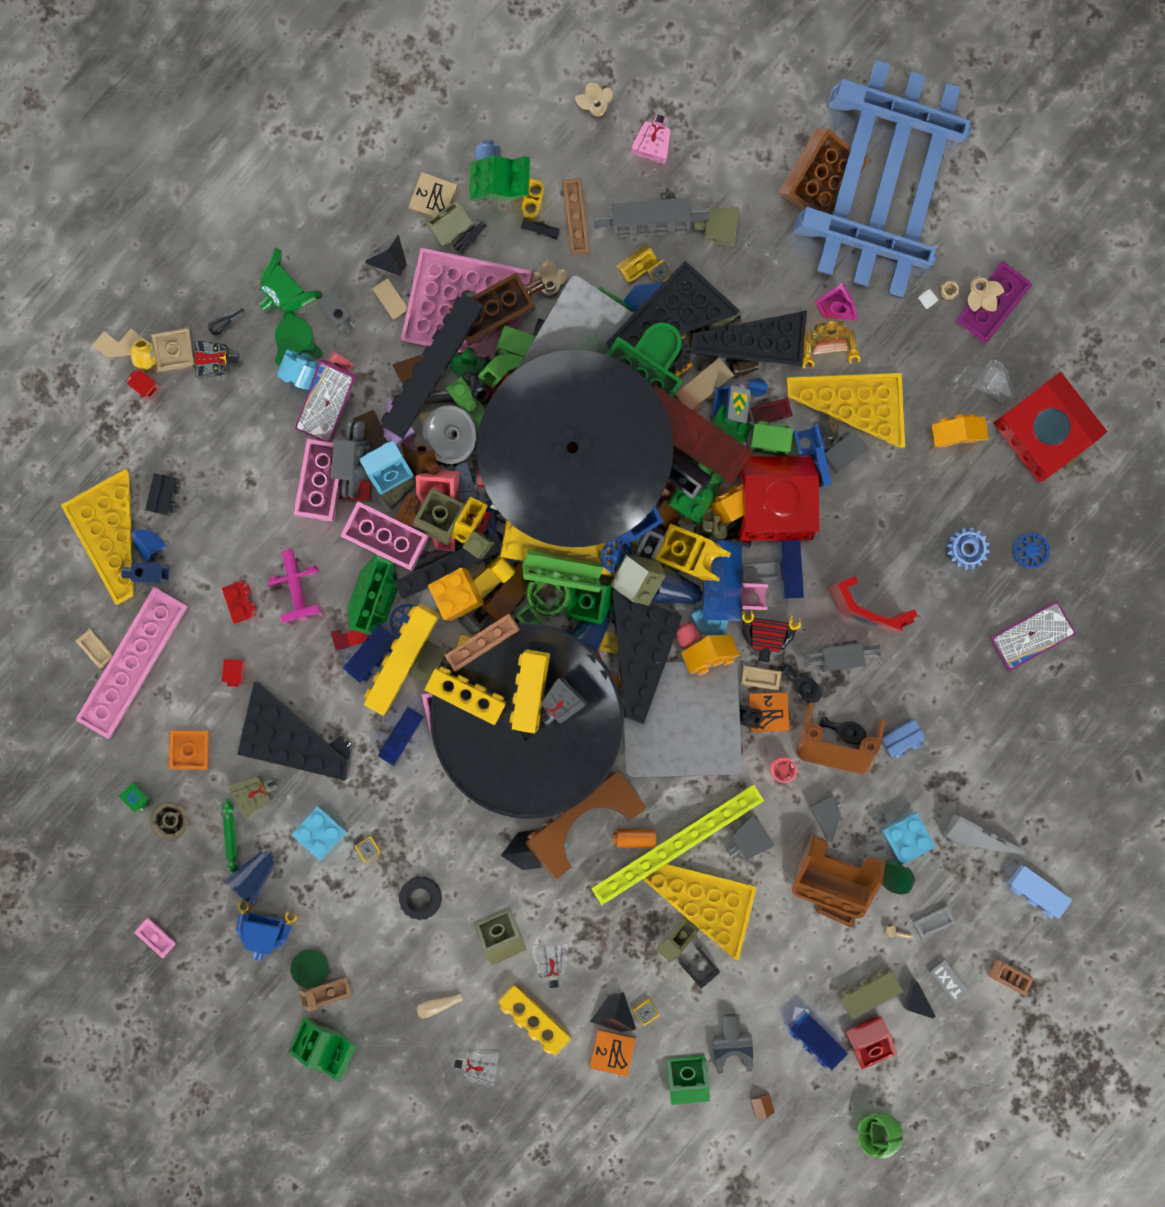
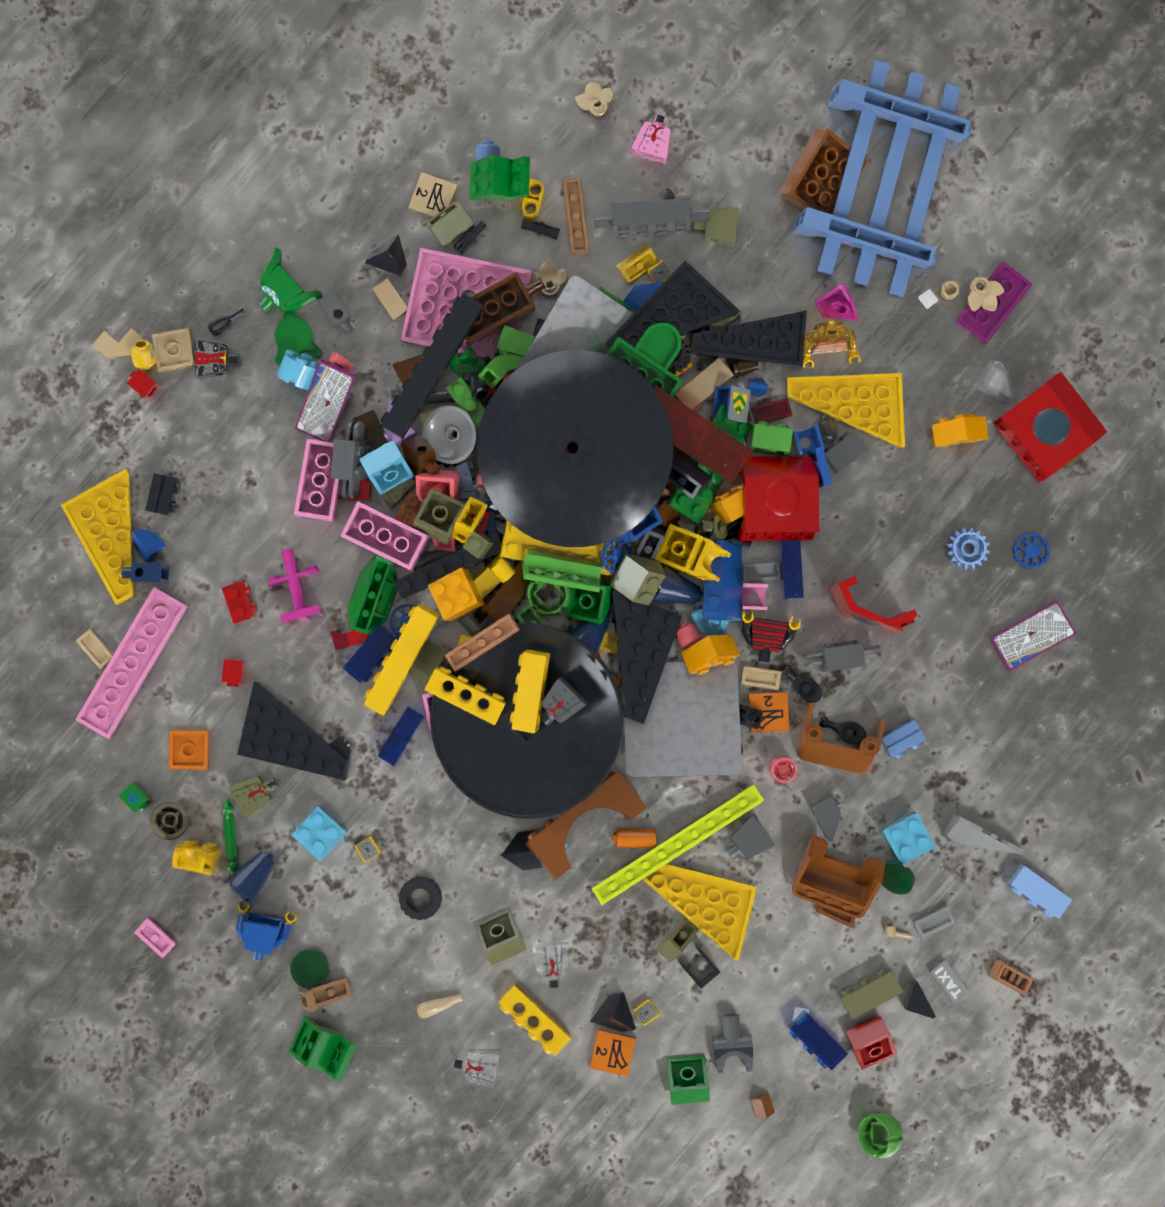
none -> yellow brick [172,839,223,875]

